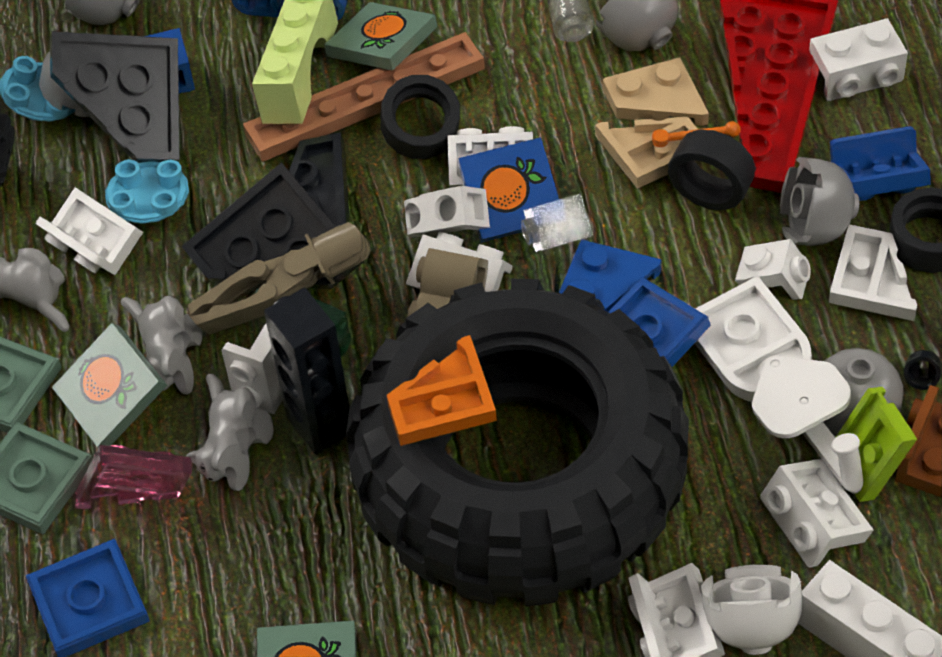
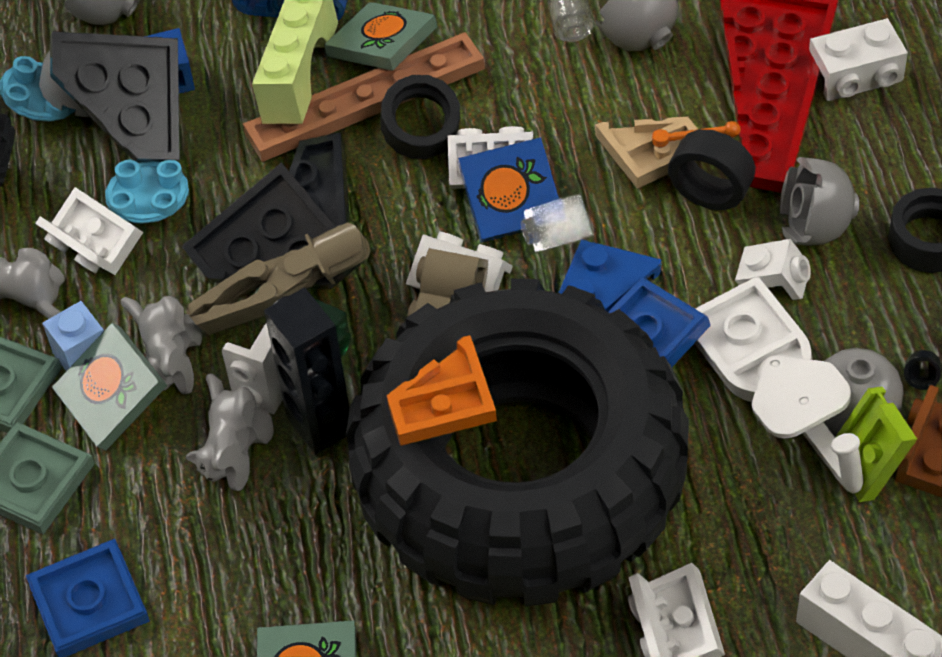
clear pink wing [75,445,192,509] -> none
white leg [404,185,490,237] -> none
tan wing [602,57,709,126] -> none
white cylinder [701,565,802,655] -> none
white bracket [760,459,873,567] -> none
white wing [829,224,917,321] -> none
blue bracket [830,126,931,201] -> none
none -> light blue brick [42,301,104,371]

